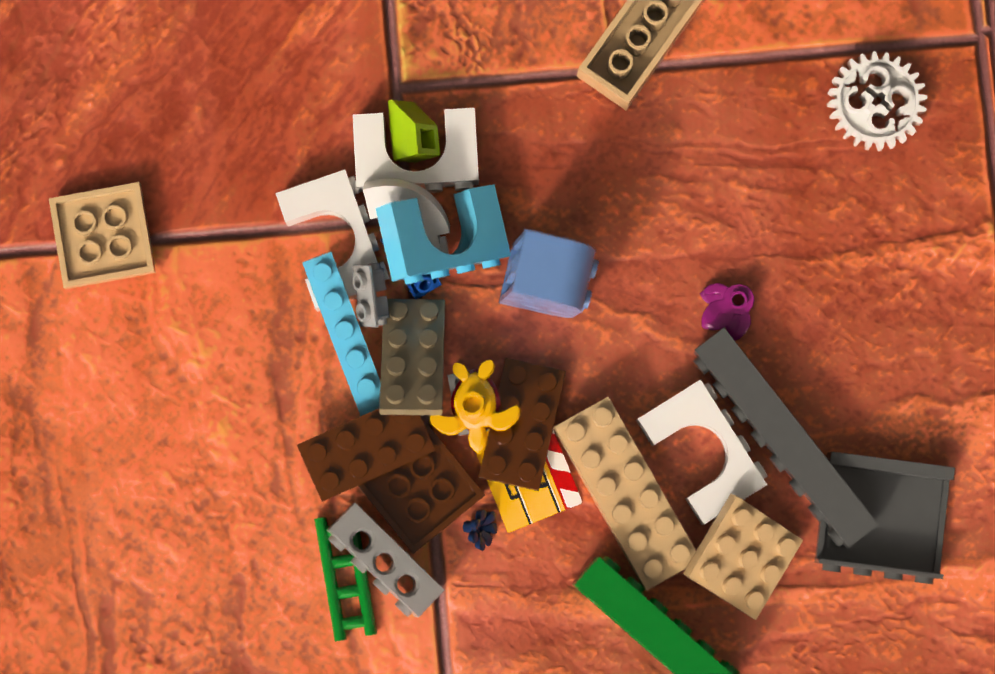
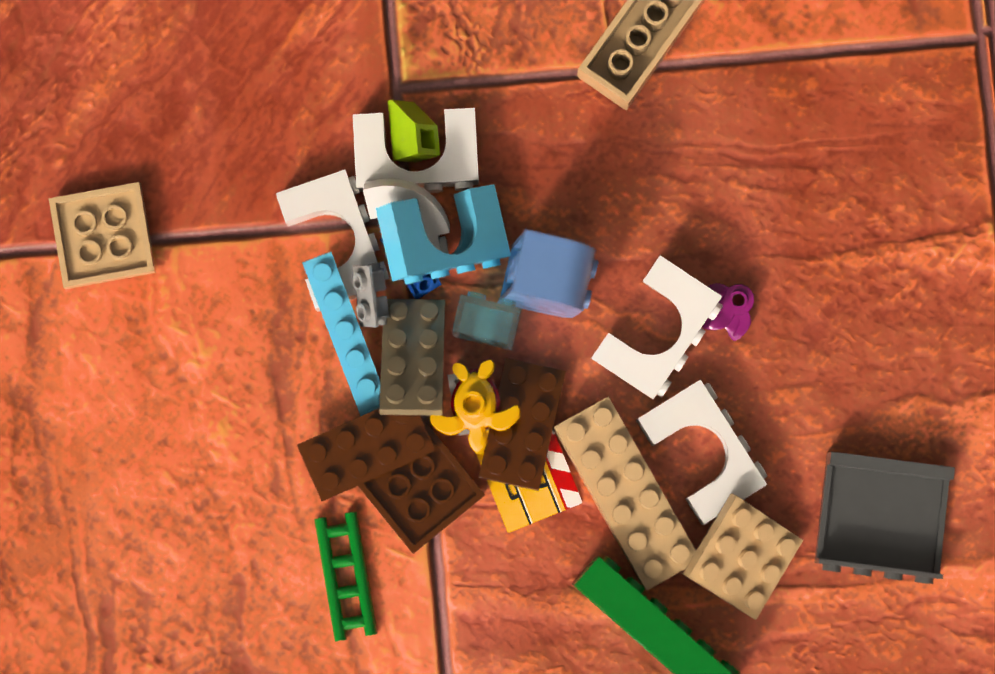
light grey brick [327,503,444,617] -> none
dark blue plant [463,510,497,551] -> none
dark grey brick [693,328,879,548] -> none
white gear [827,51,927,151] -> none
none -> clear light blue brick [452,291,521,351]
none -> white arch [591,256,723,399]

